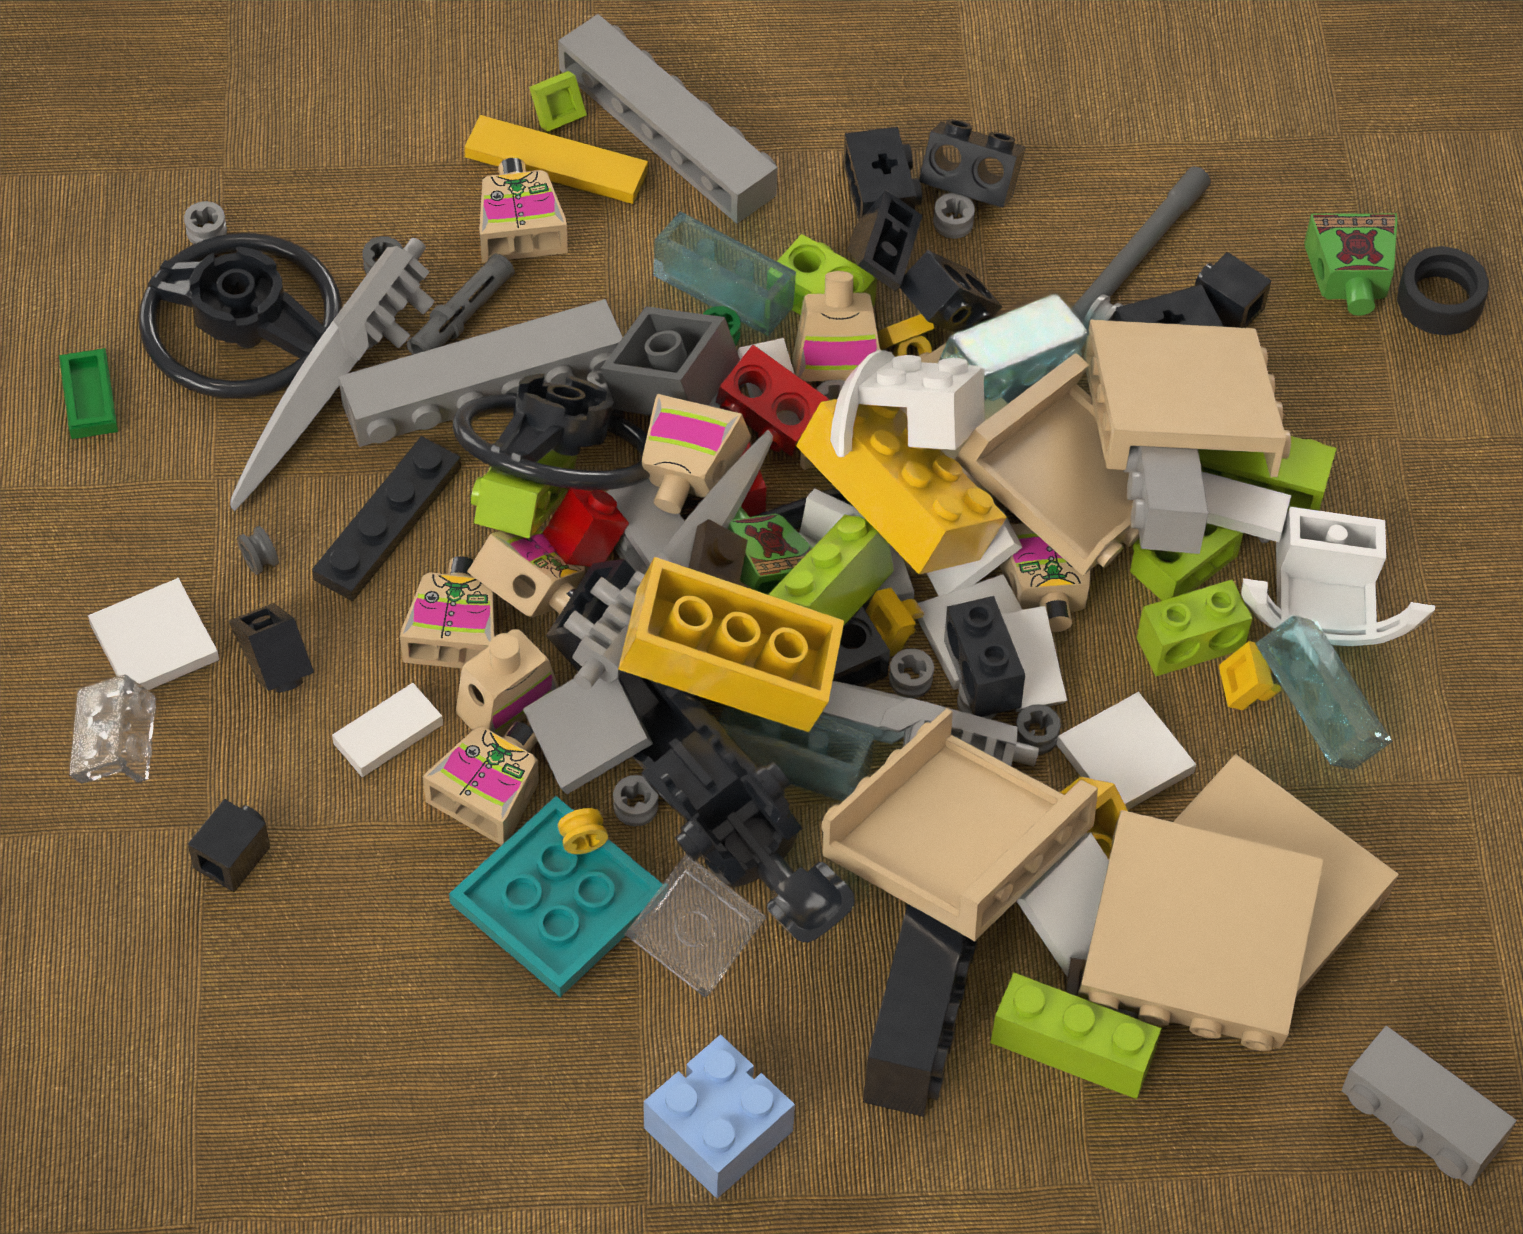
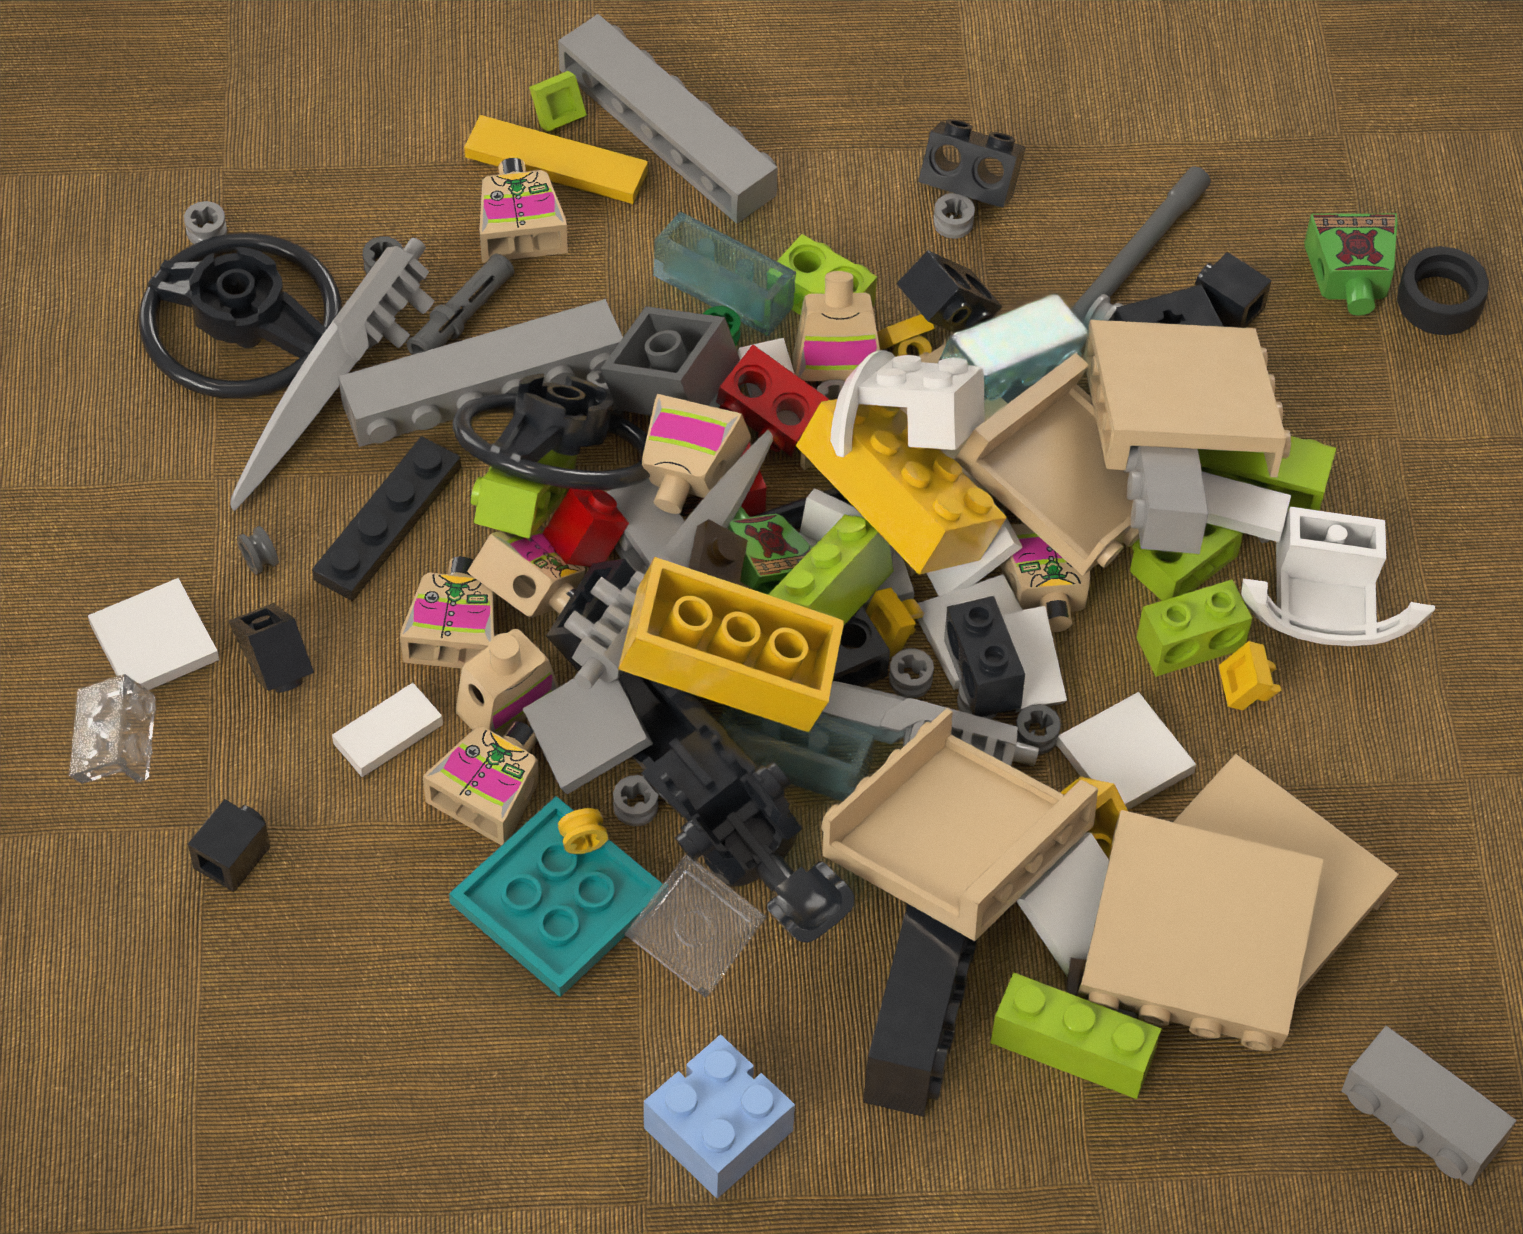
green tile [59,348,118,439] -> none
black brick [843,127,922,222] -> none
black slope [848,190,923,292] -> none
clear light blue brick [1255,615,1393,770] -> none

